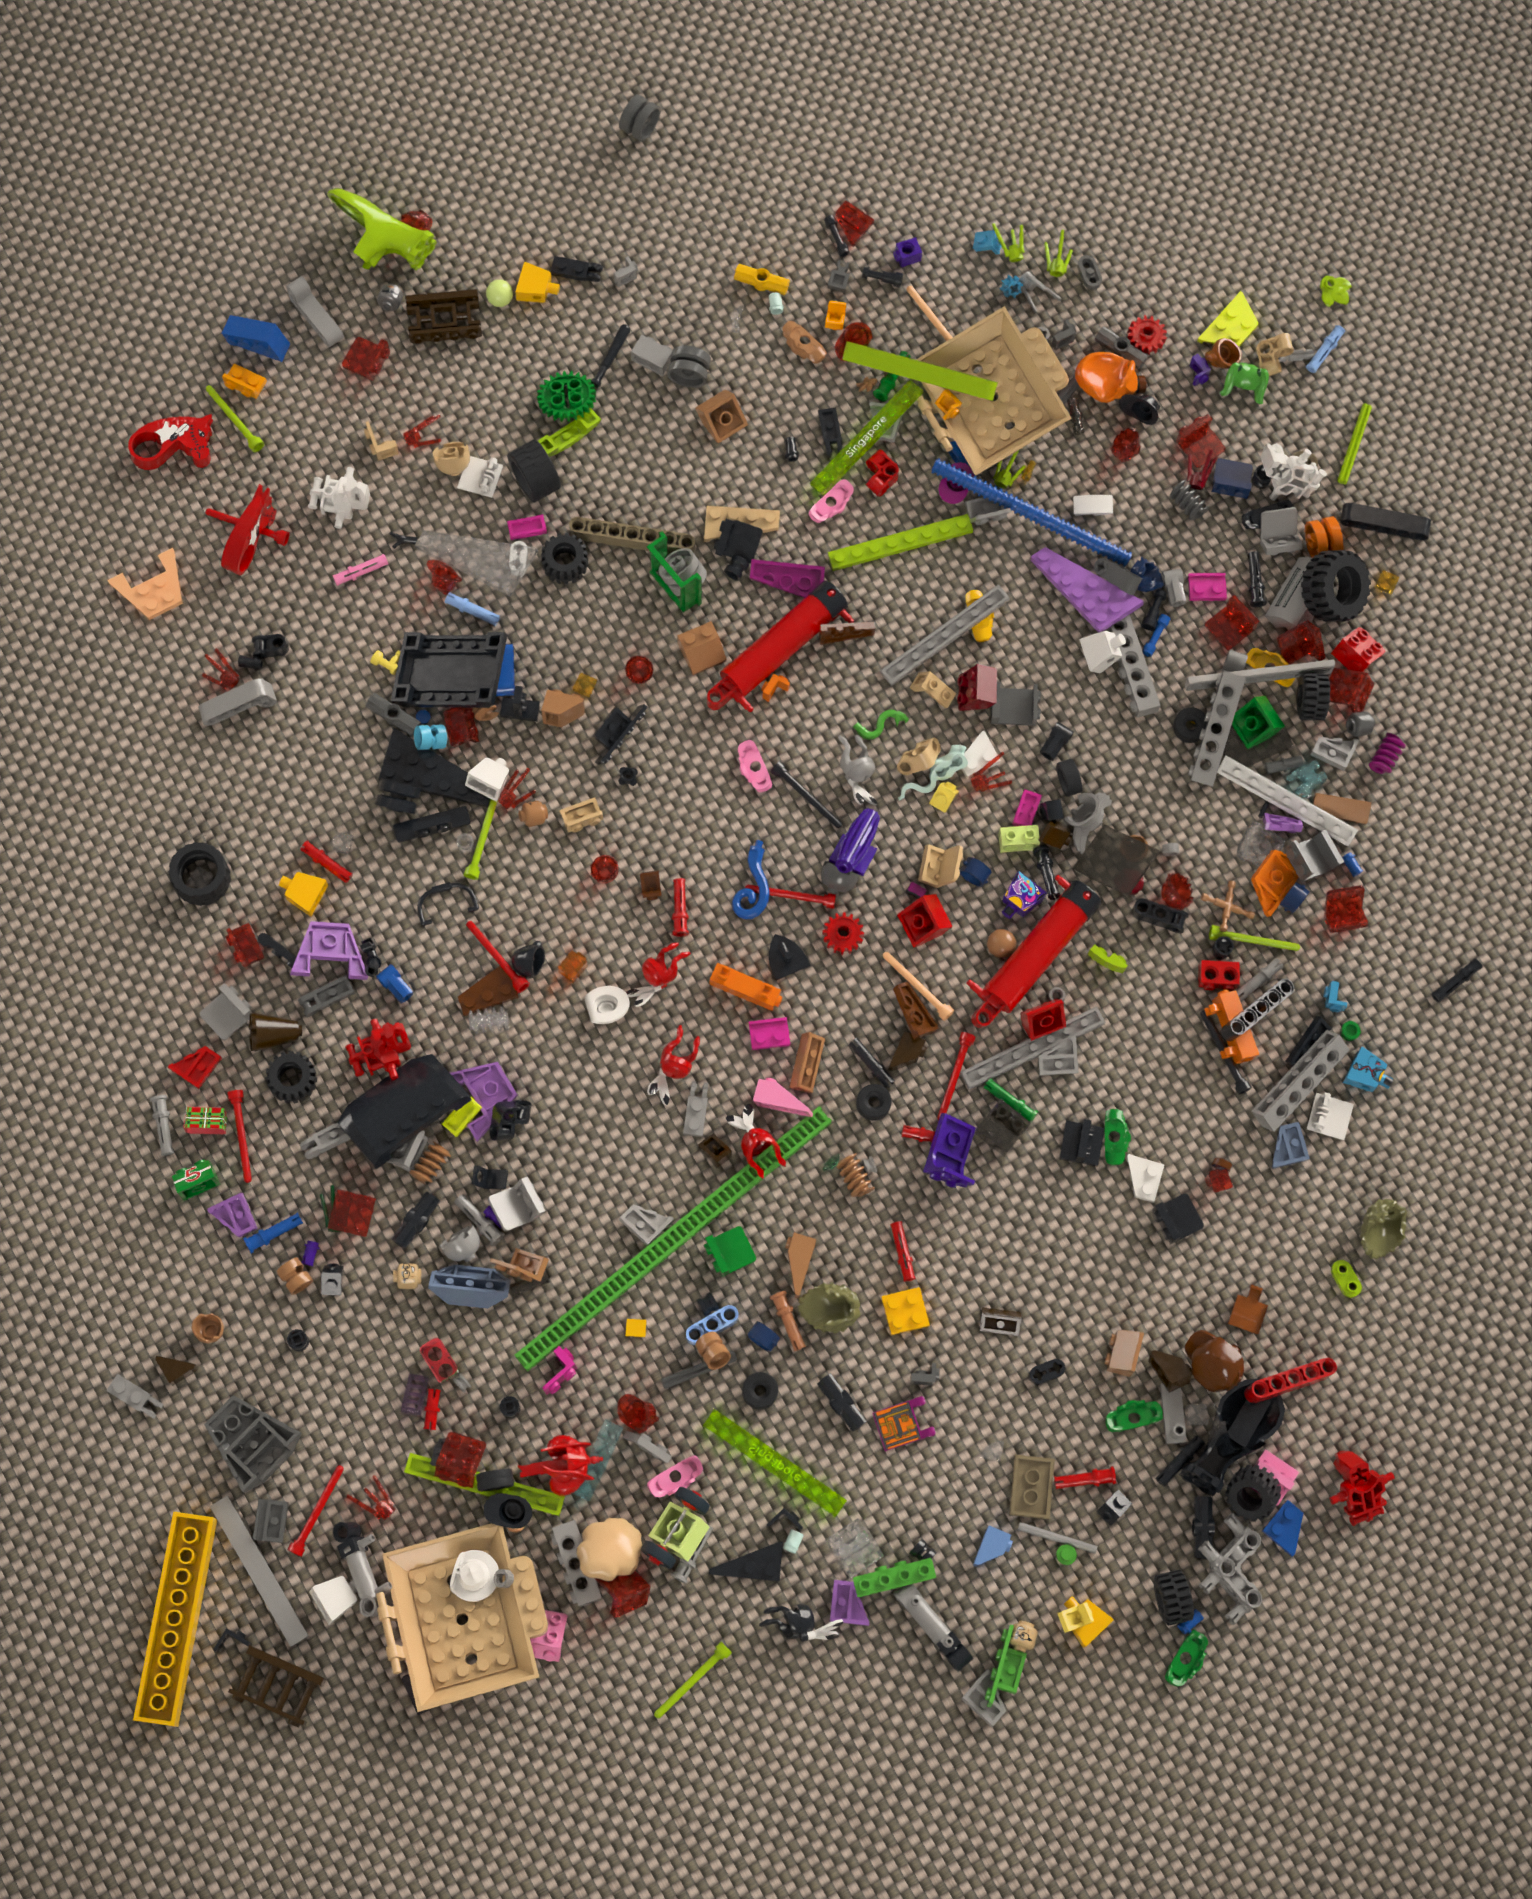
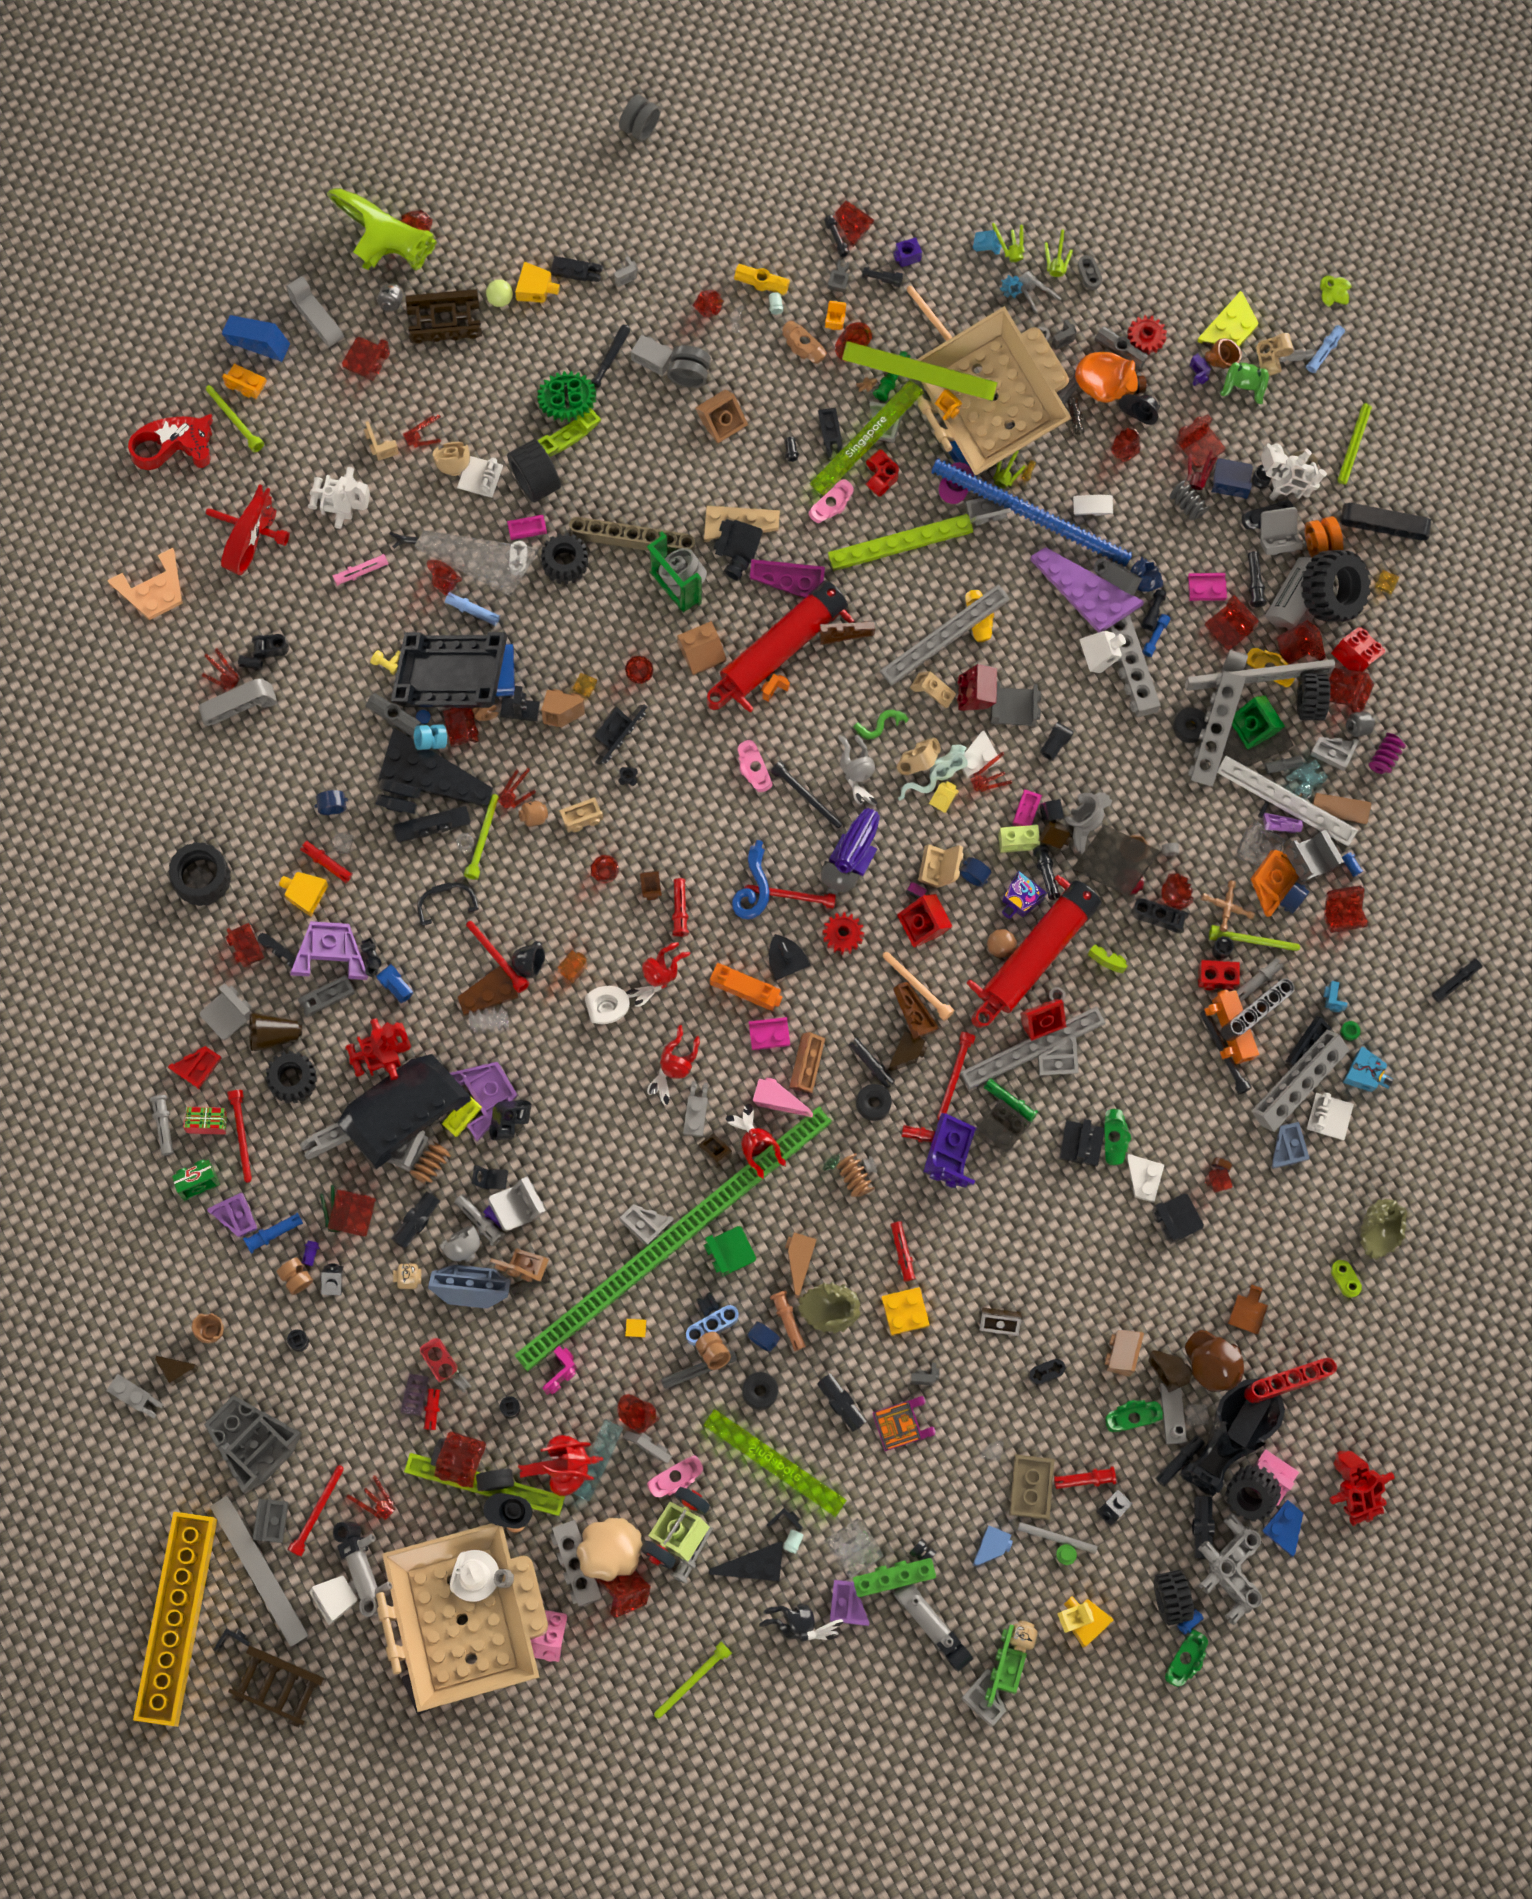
white torso [465,758,509,802] -> none
black tyre [1056,759,1082,797] -> none
light grey piece [1162,569,1186,607] -> none
none -> dark blue piece [314,790,348,815]
none -> clear red brick [692,289,725,317]

